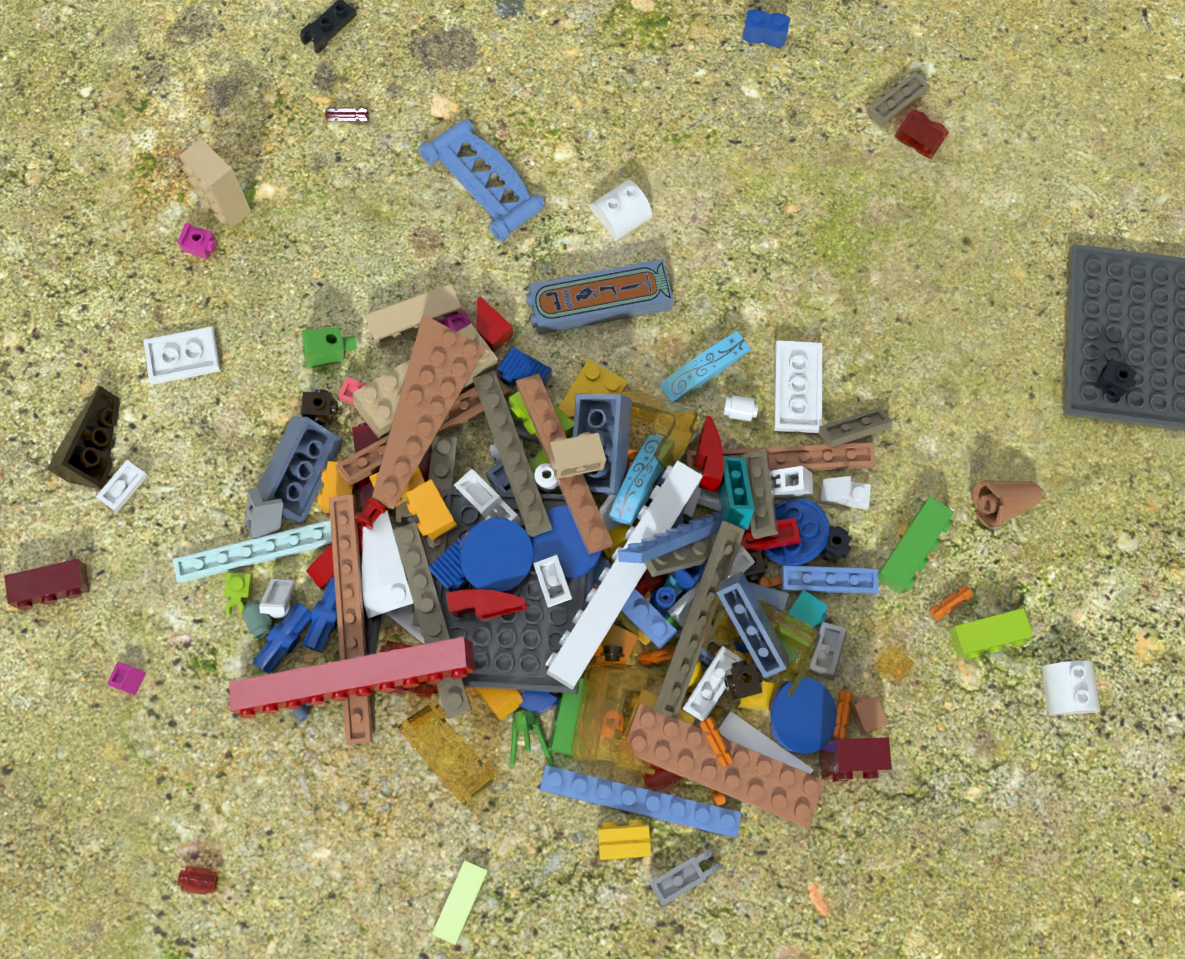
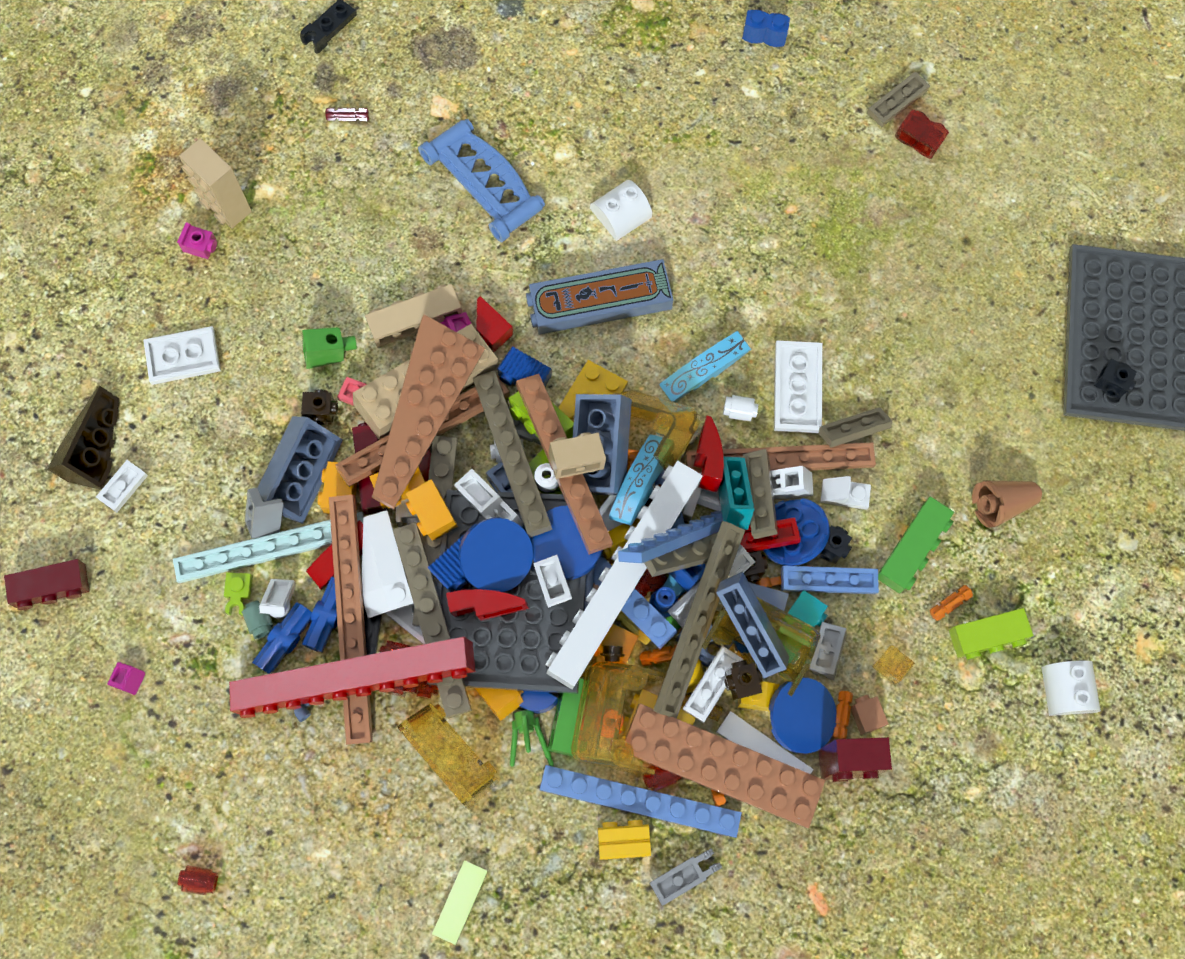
red bush [354,498,387,530] -> none
orange axle [700,717,734,767] -> none

